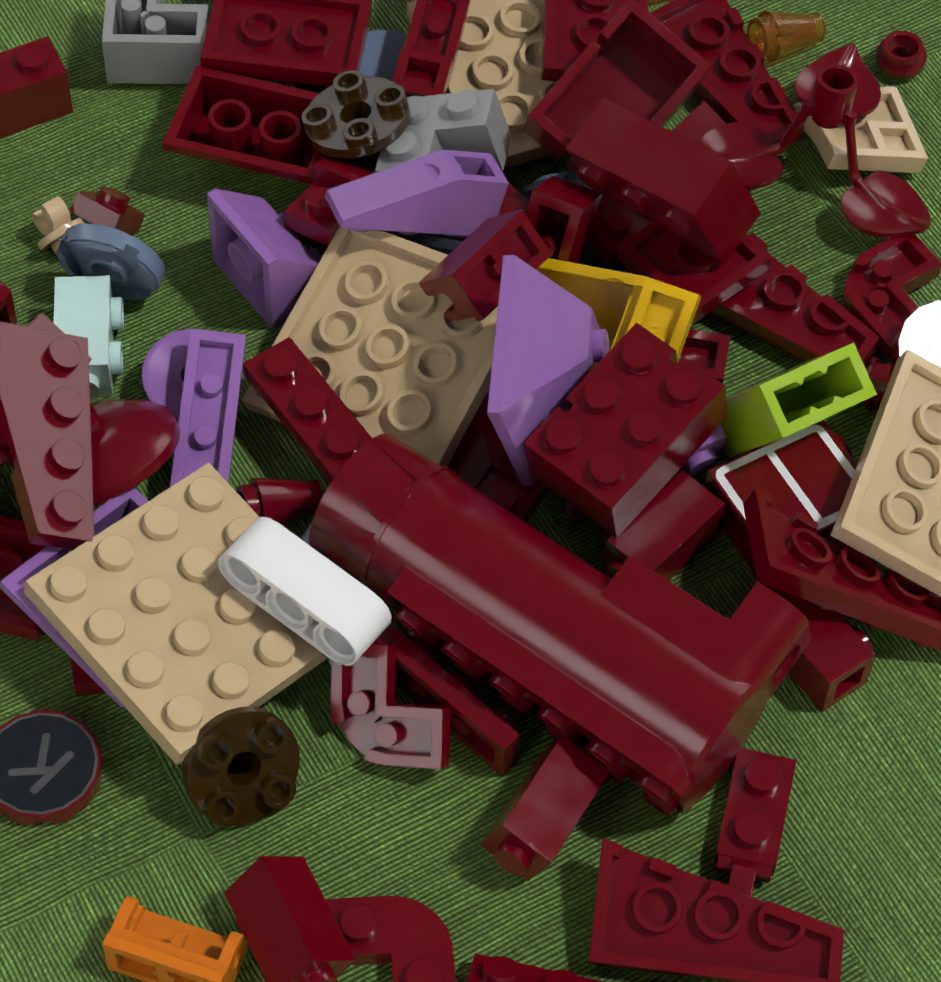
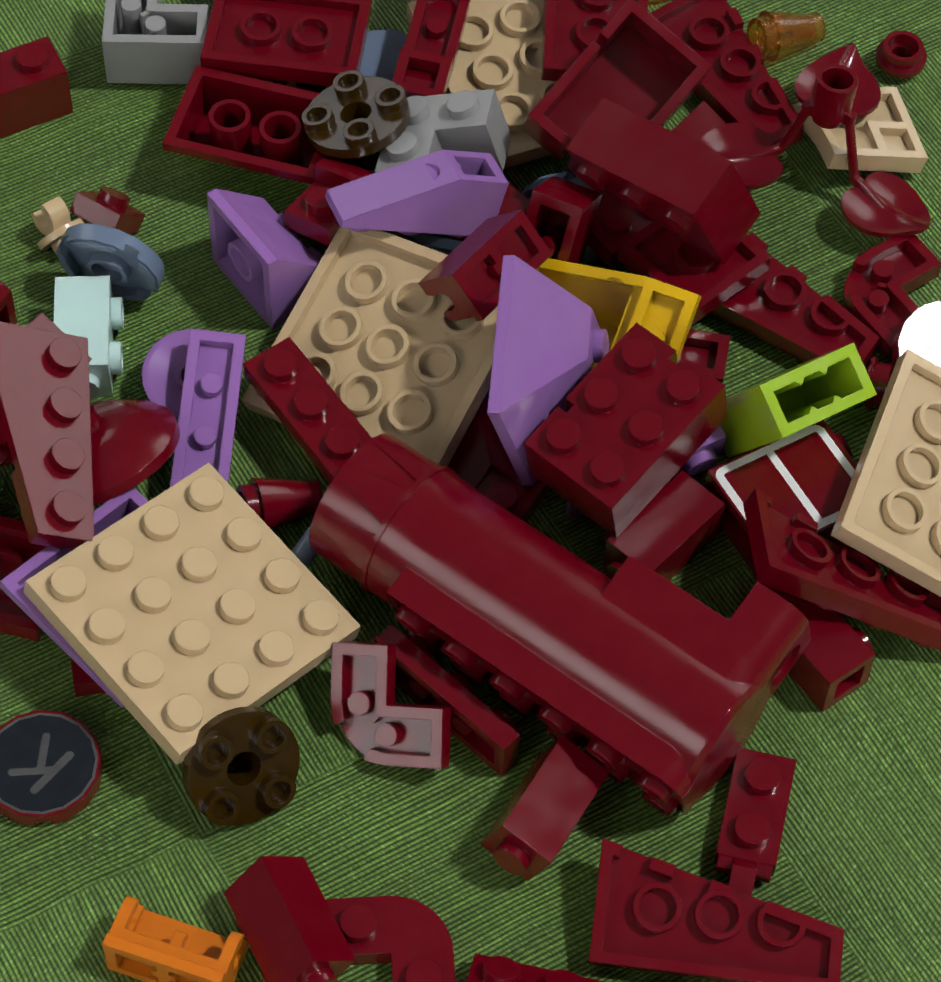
white beam [218,517,392,666] -> none

